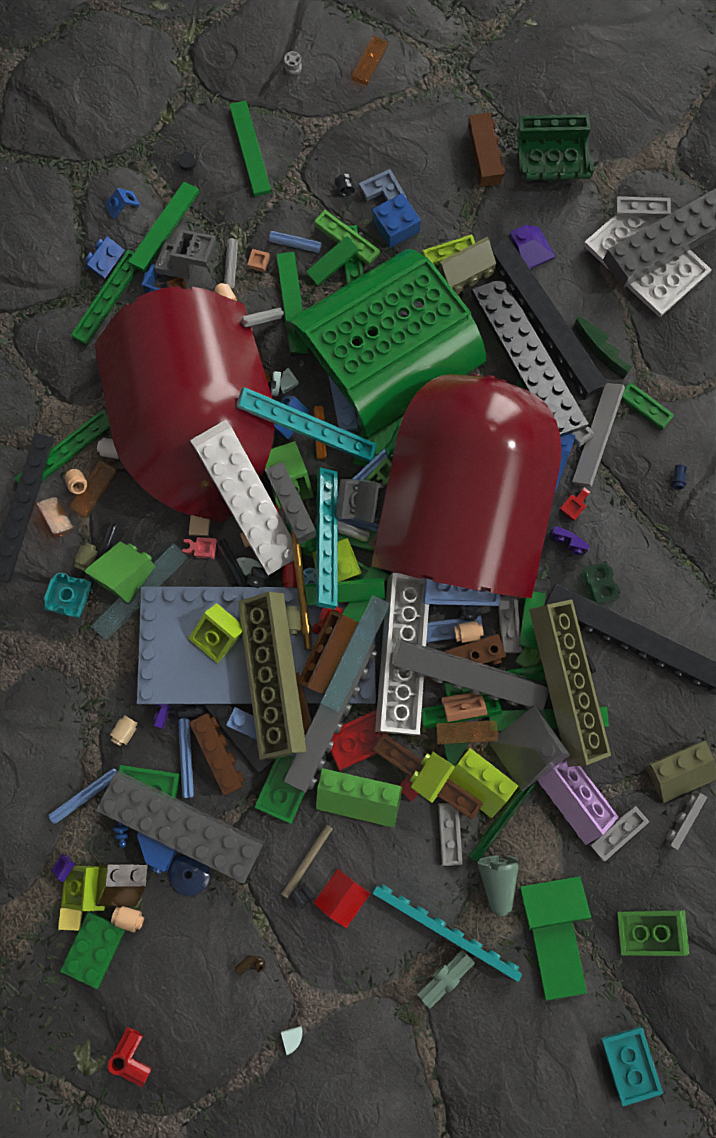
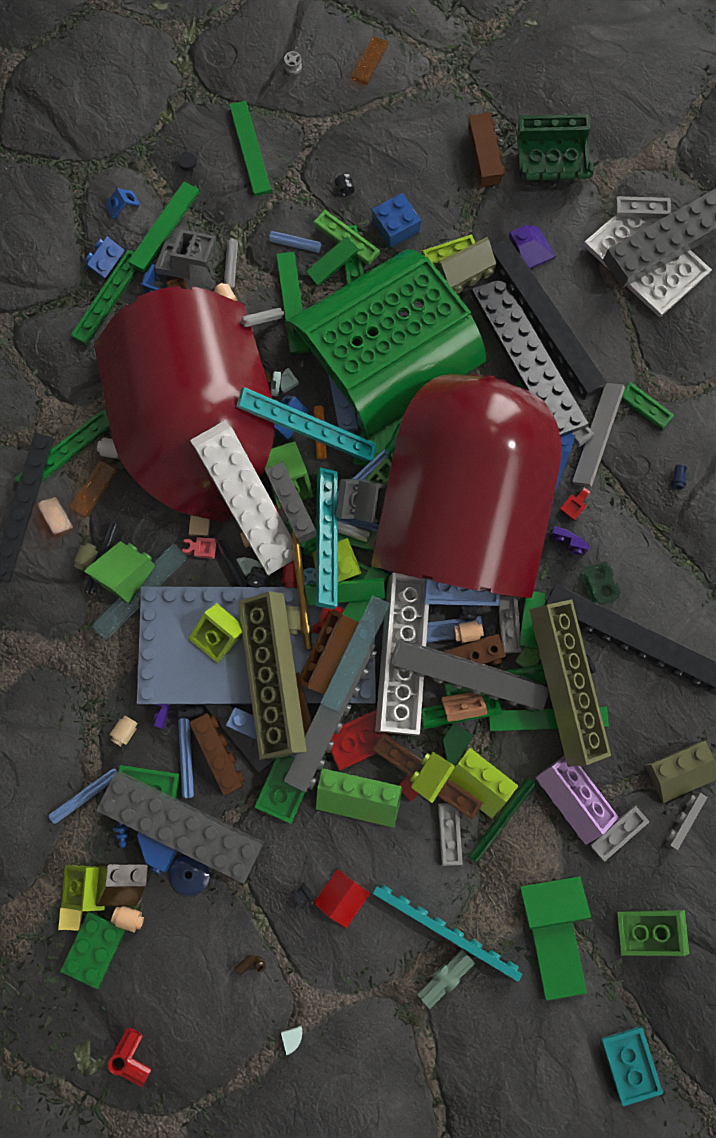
teal slope [44,573,92,619] -> none
dark purple tile [51,854,75,882] -> none
light nougat brick [64,469,87,494] -> none
nougat plate [247,249,270,272] -> none
dark tan bar [281,824,333,899] -> none
sand blue plate [359,169,406,201] -> none
clear orange tile [436,721,498,744] -> none
sand green cone [478,855,519,916] -> none
dark grey slope [489,706,570,791] -> none
dark green slope [573,316,632,379] -> none

